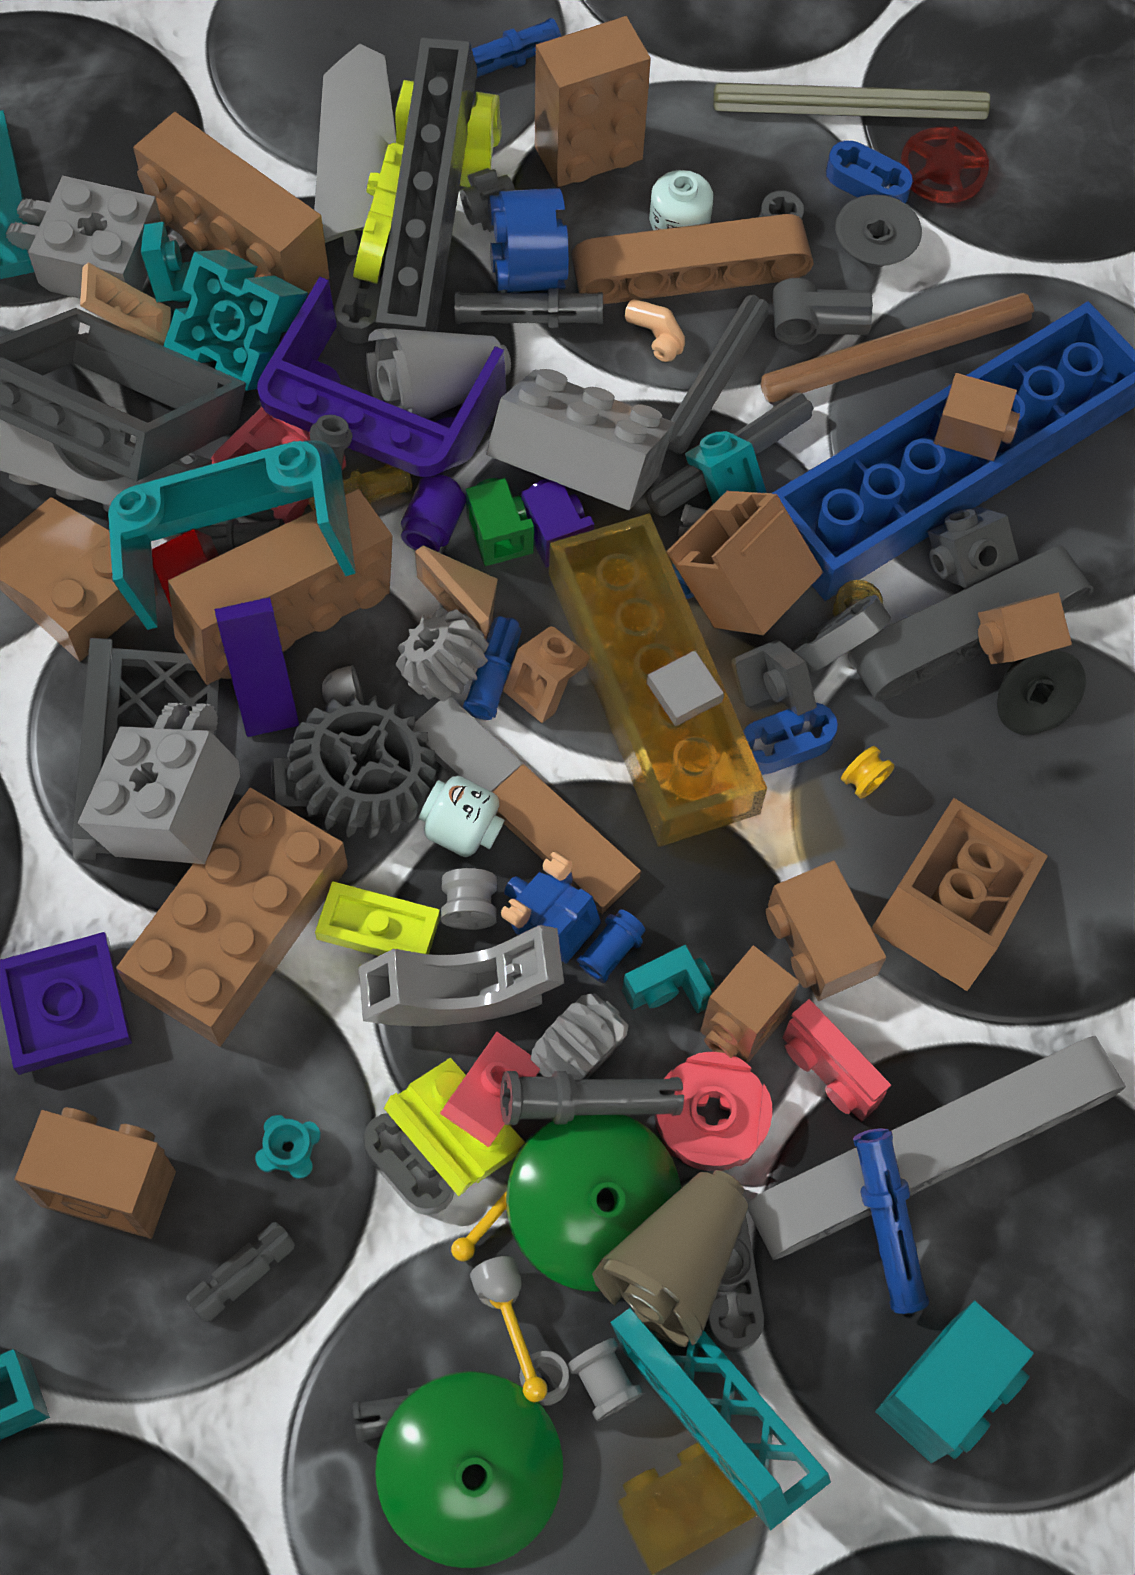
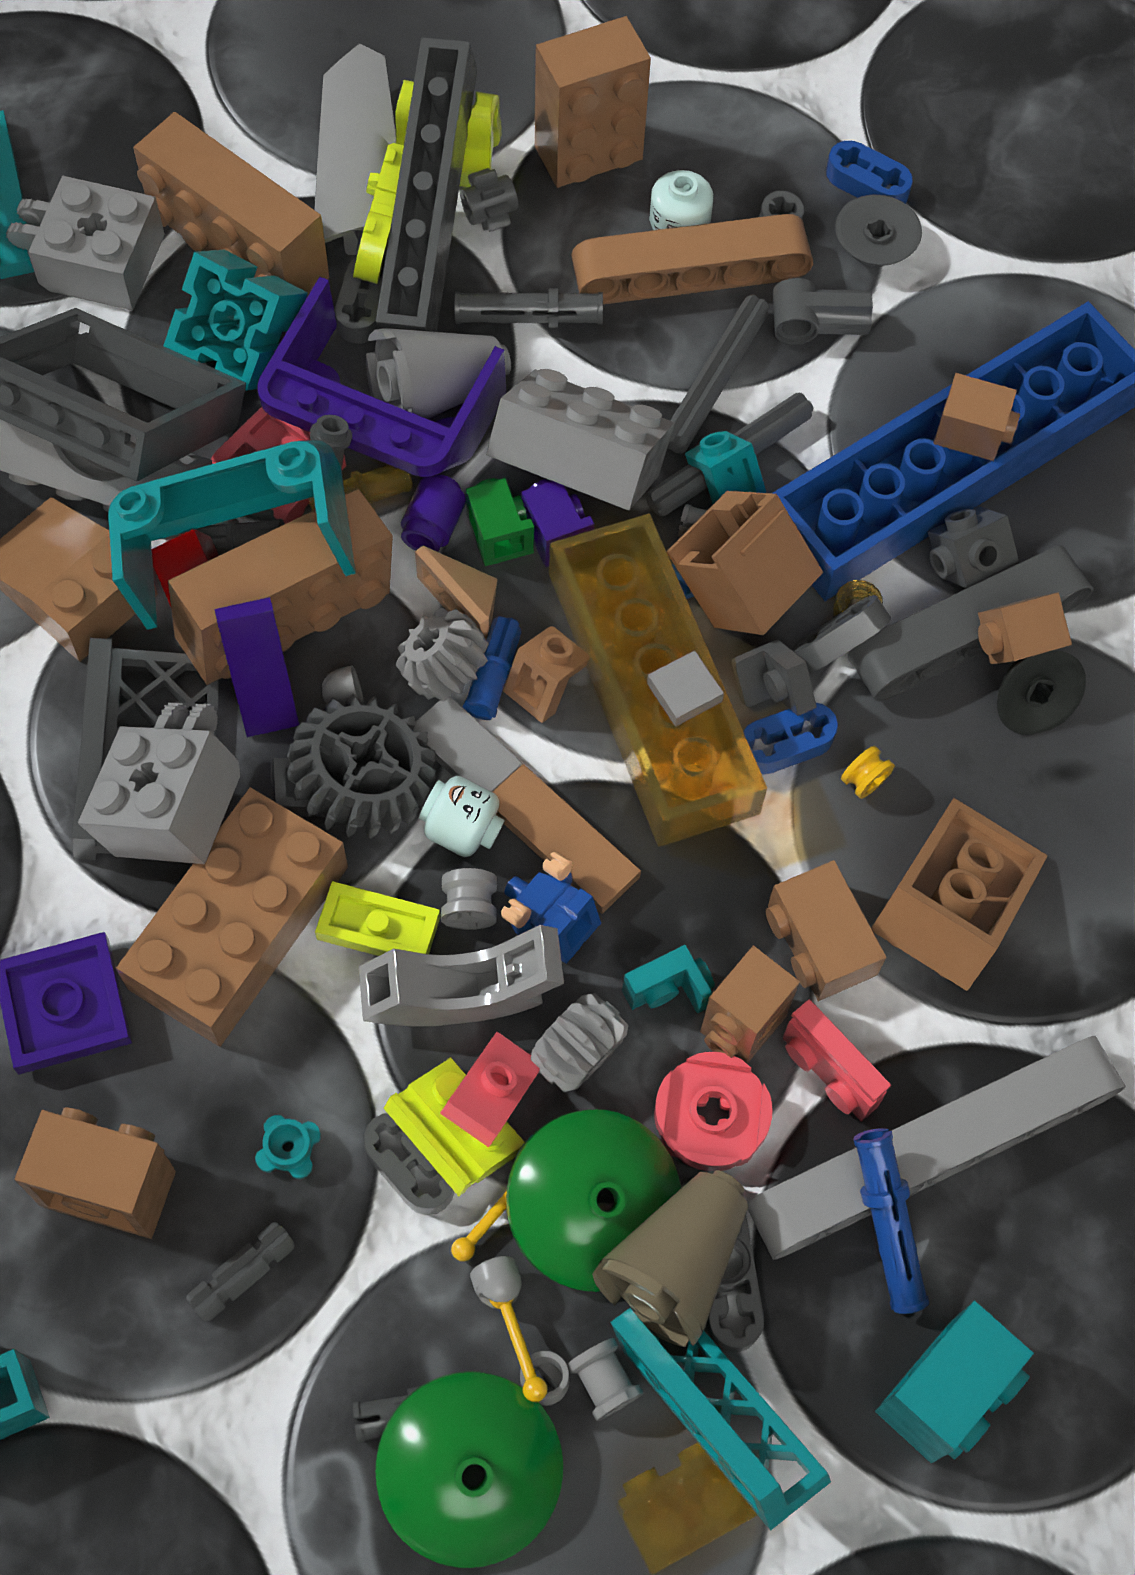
light nougat slope [80,262,171,346] -> none
teal bracket [141,222,192,303] -> none
blue pin [472,18,561,78] -> none
blue brick [488,188,569,293] -> none
dark grey pin [500,1071,684,1125] -> none
blue pin [577,909,646,983] -> none
light nougat arm [625,299,685,362] -> none
olive axle [713,82,991,120] -> none
medium nougat axle [760,293,1034,403] -> none
clear red wheel [900,126,989,203] -> none

